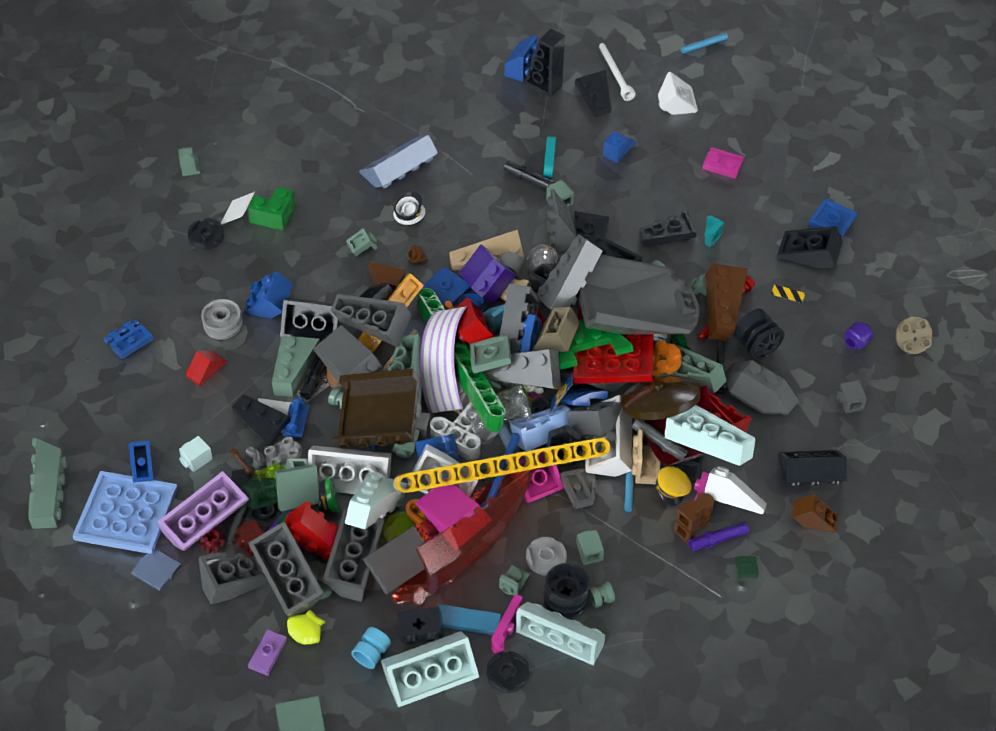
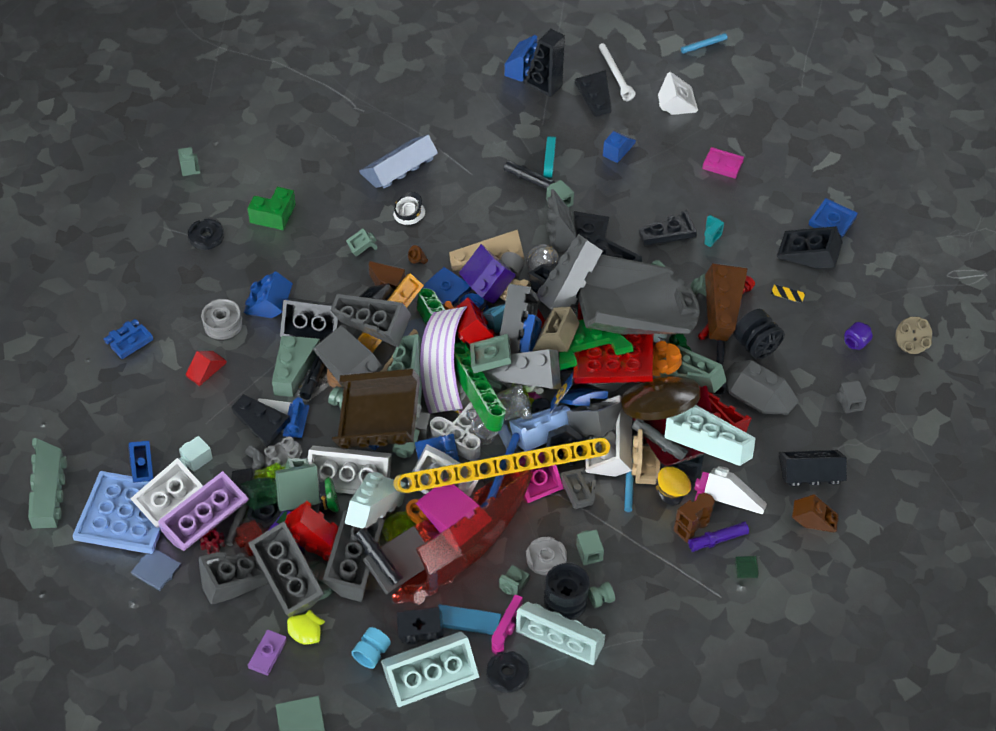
white sticker [221,192,255,225] -> none
reddish brown hinge [230,448,253,475] -> none
none -> white slope [130,458,203,528]
none -> black pin [354,527,403,586]

